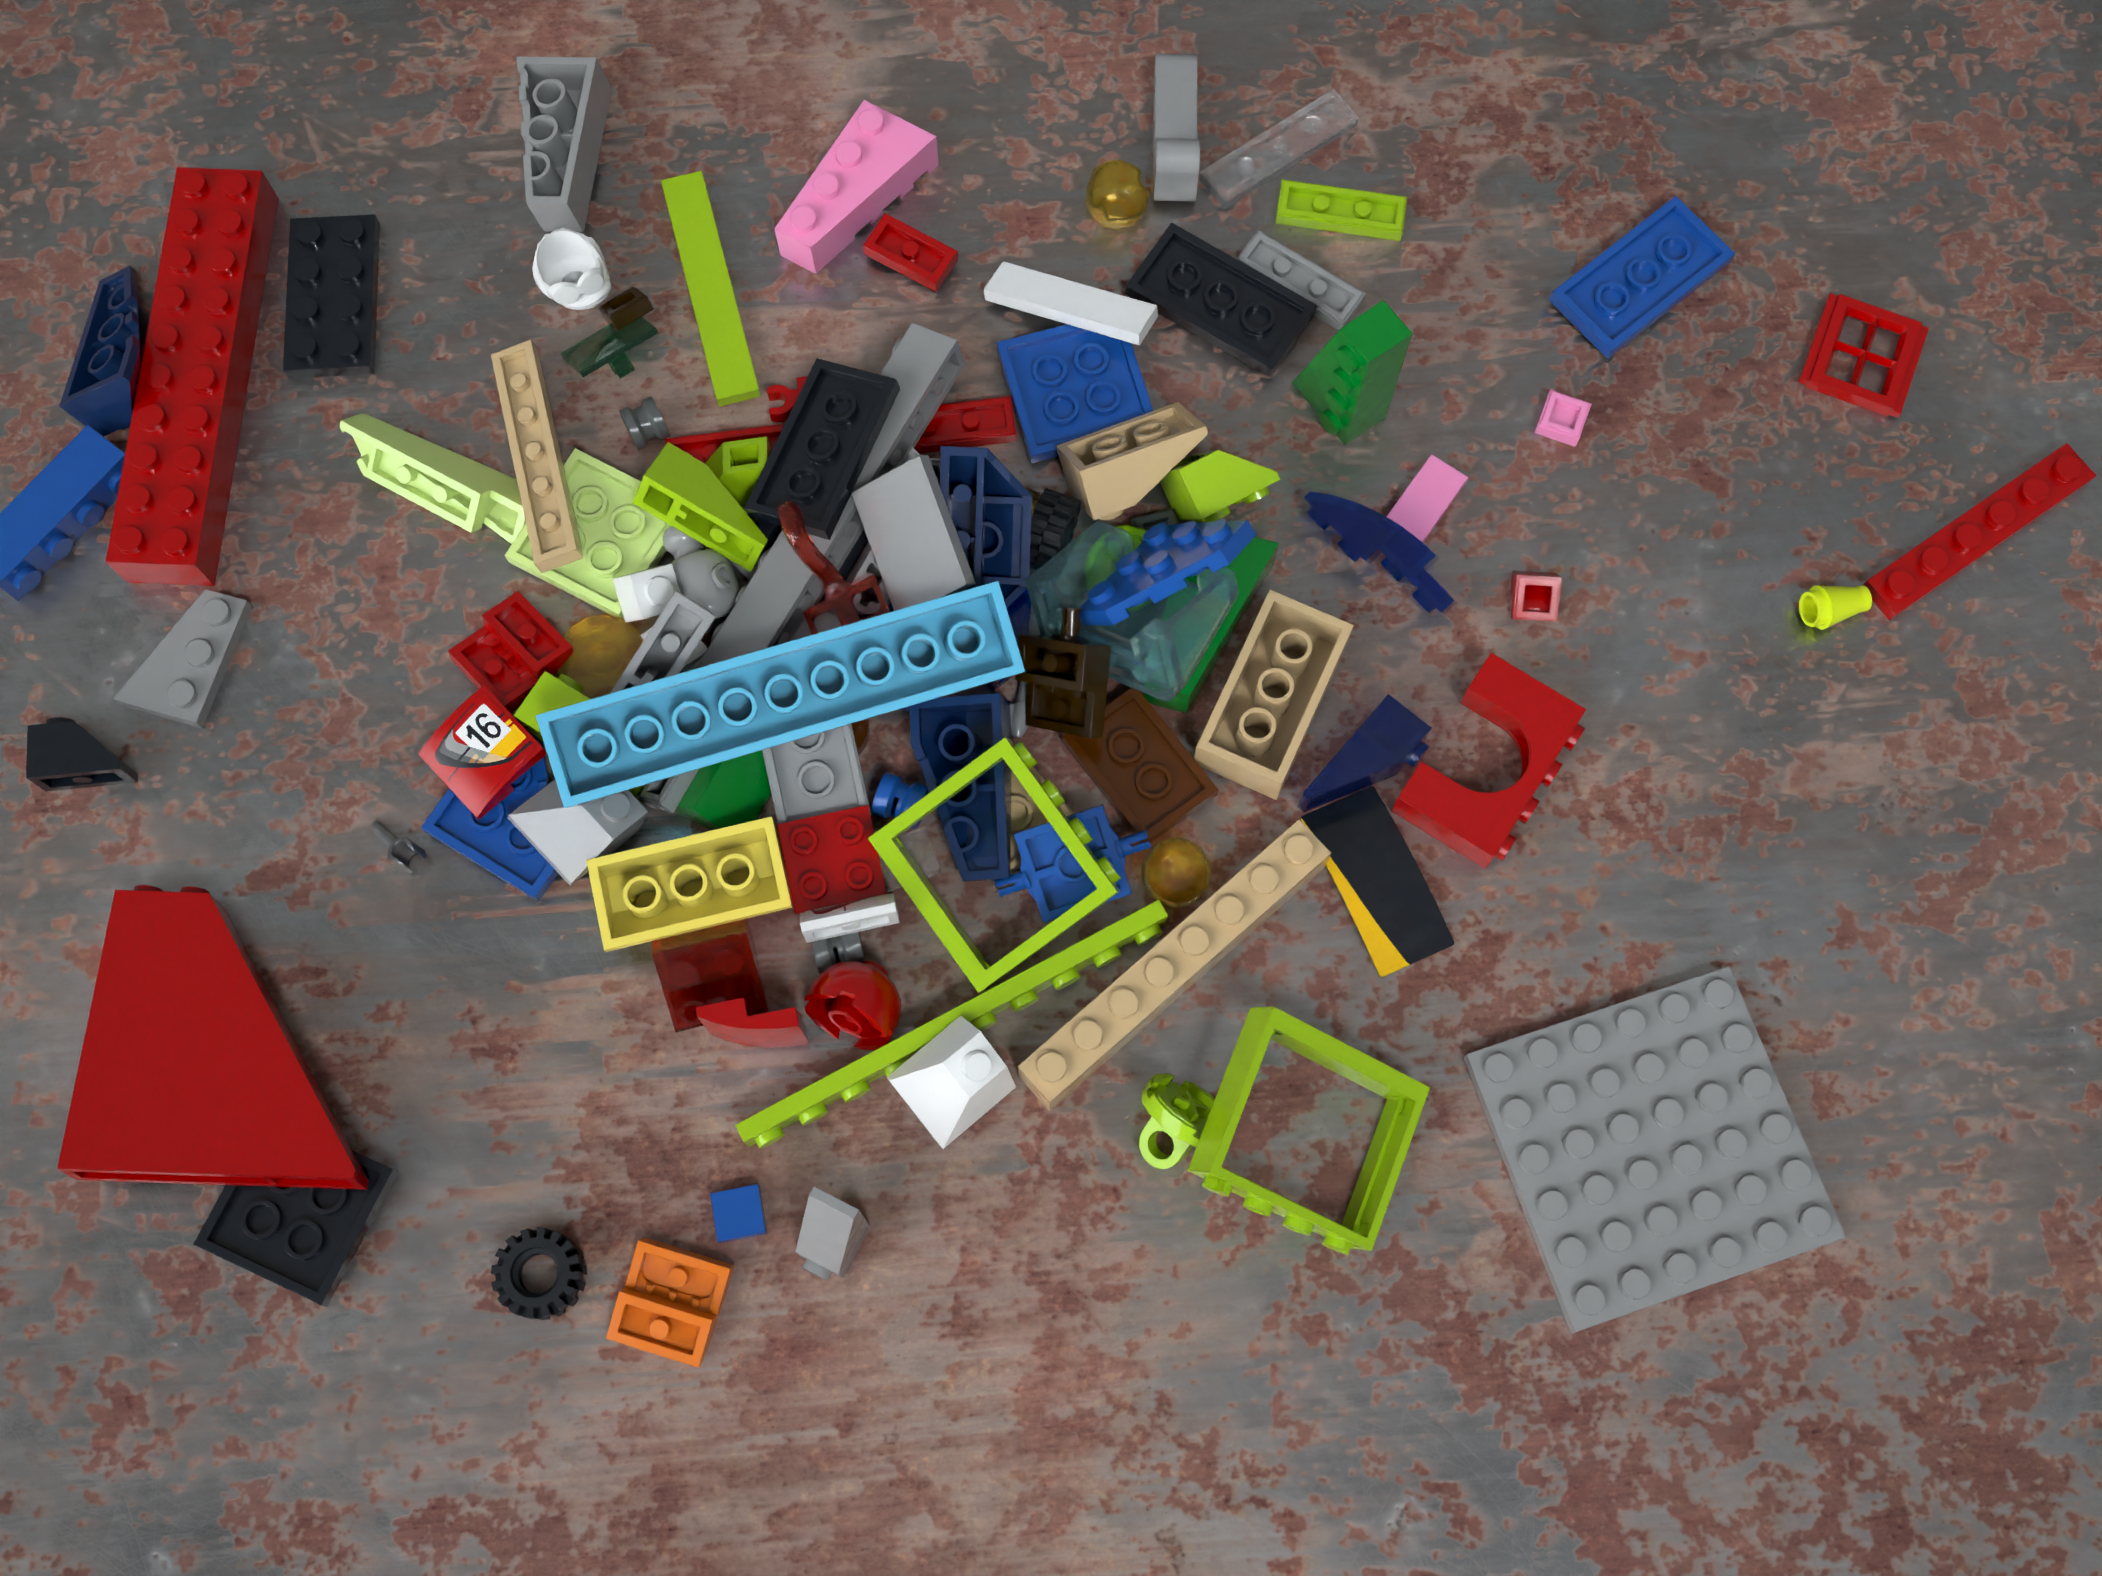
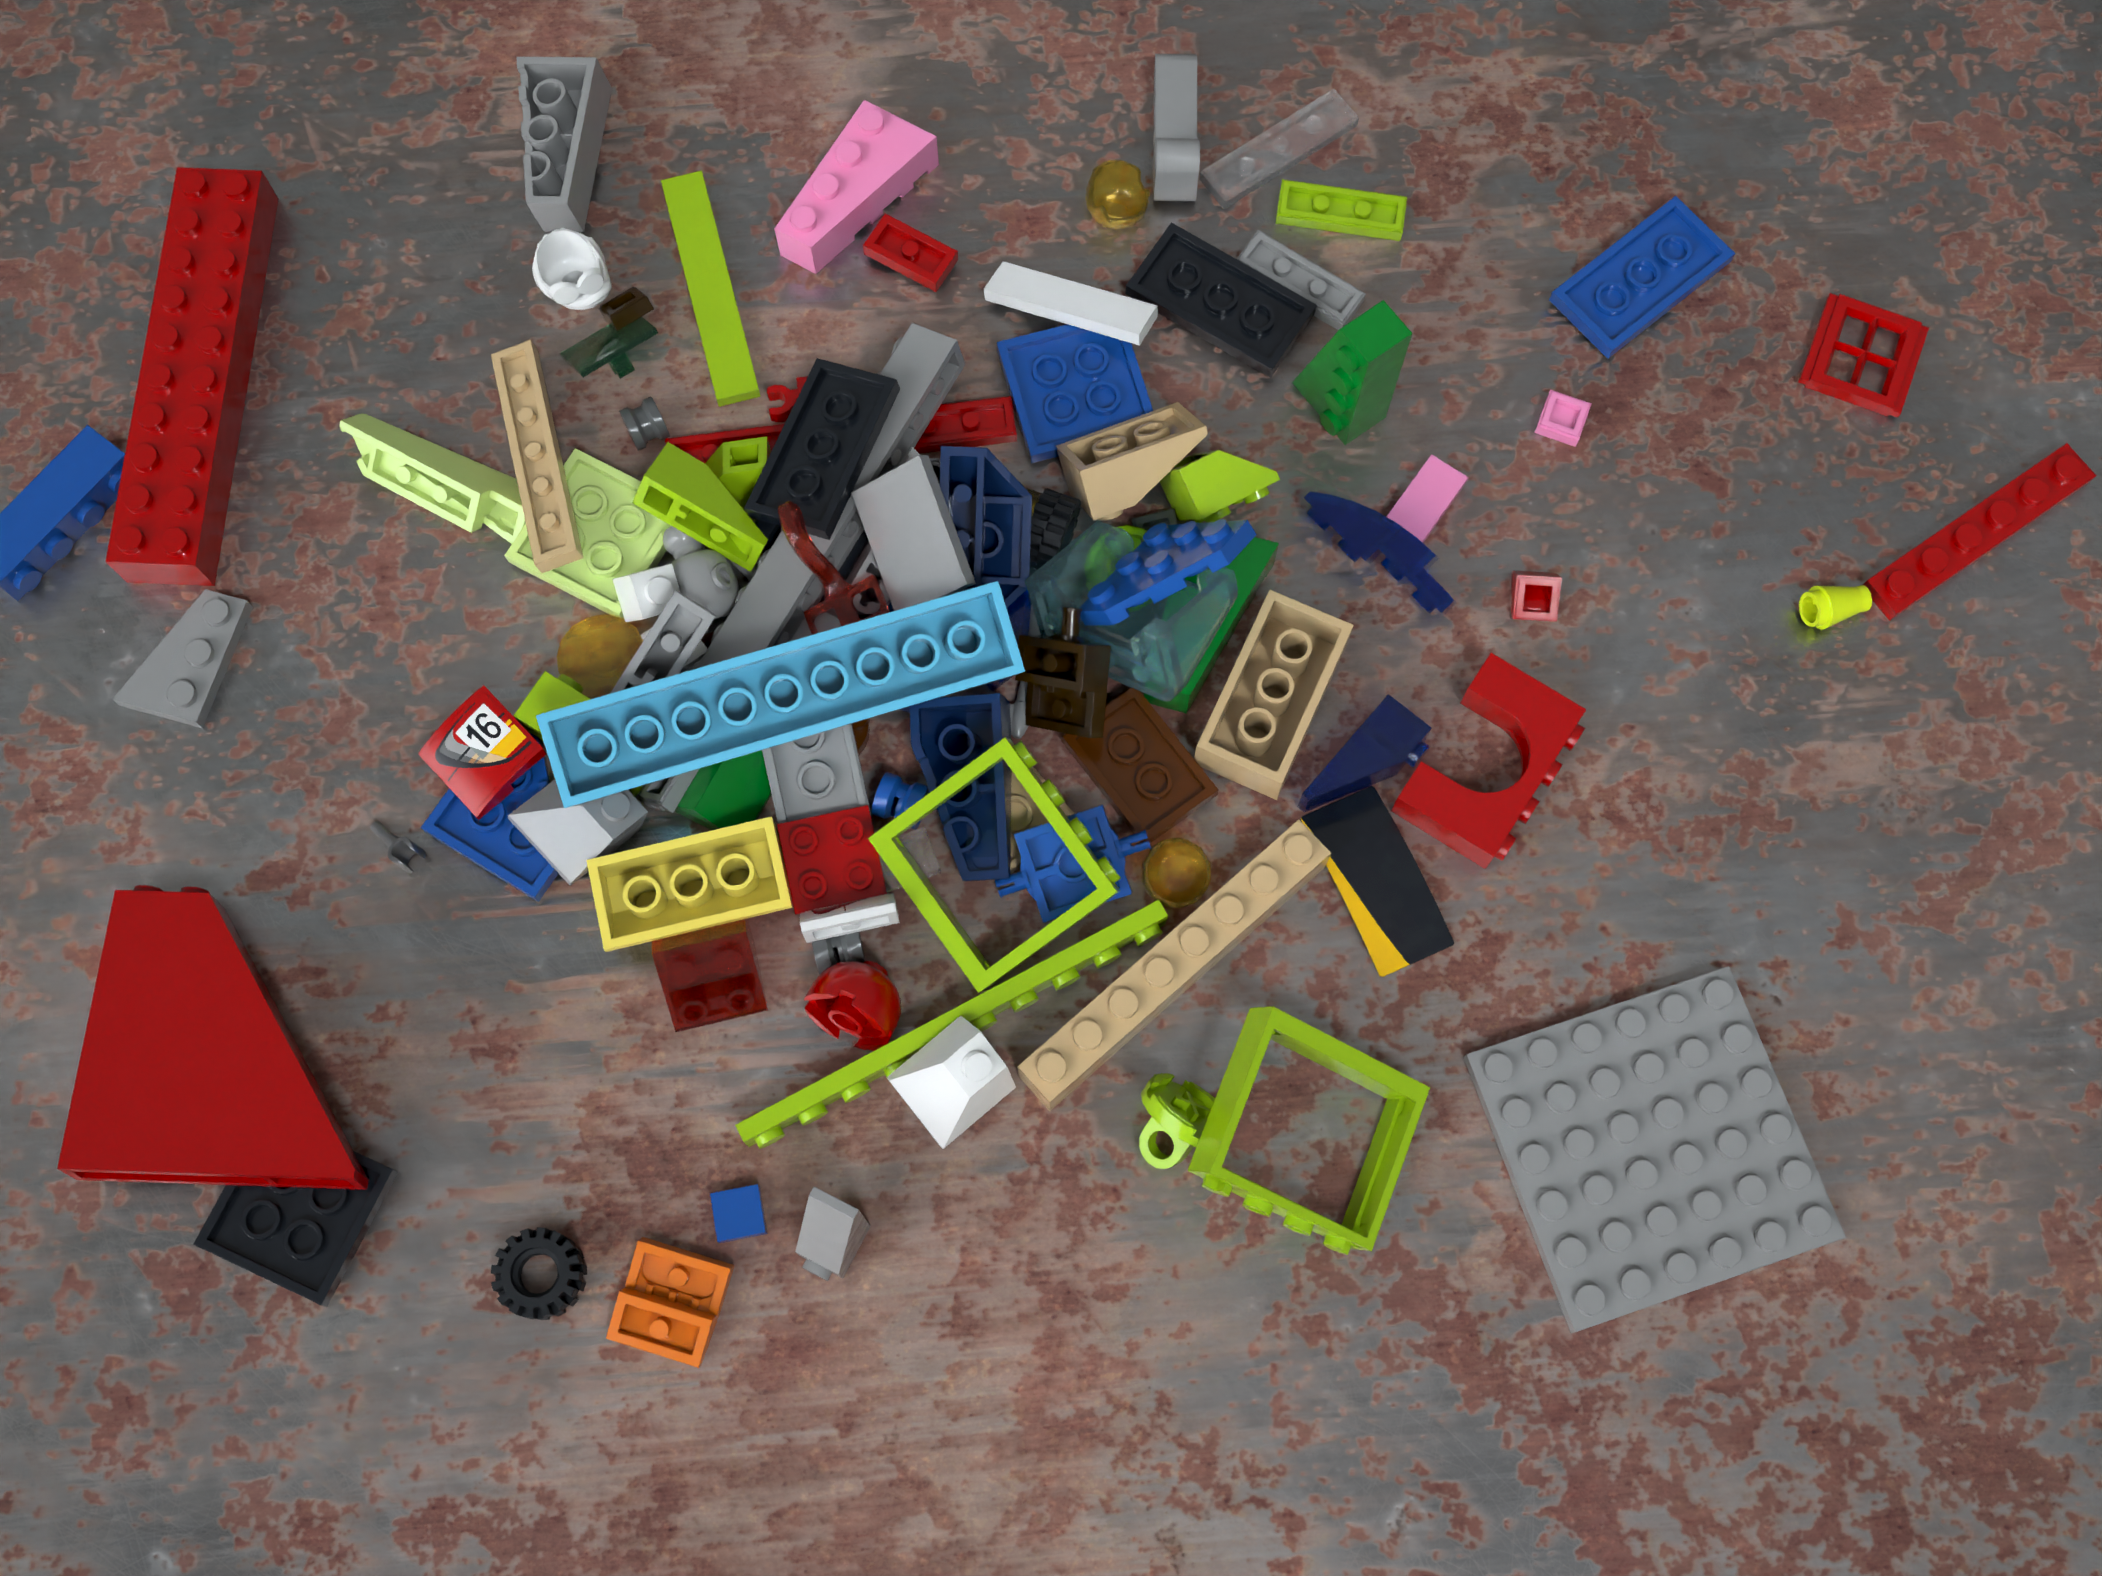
black slope [26,717,138,792] -> none
dark blue wedge [59,266,141,437] -> none
black plate [283,214,380,379] -> none
red slope [448,591,574,713] -> none
red slope [696,998,809,1048] -> none

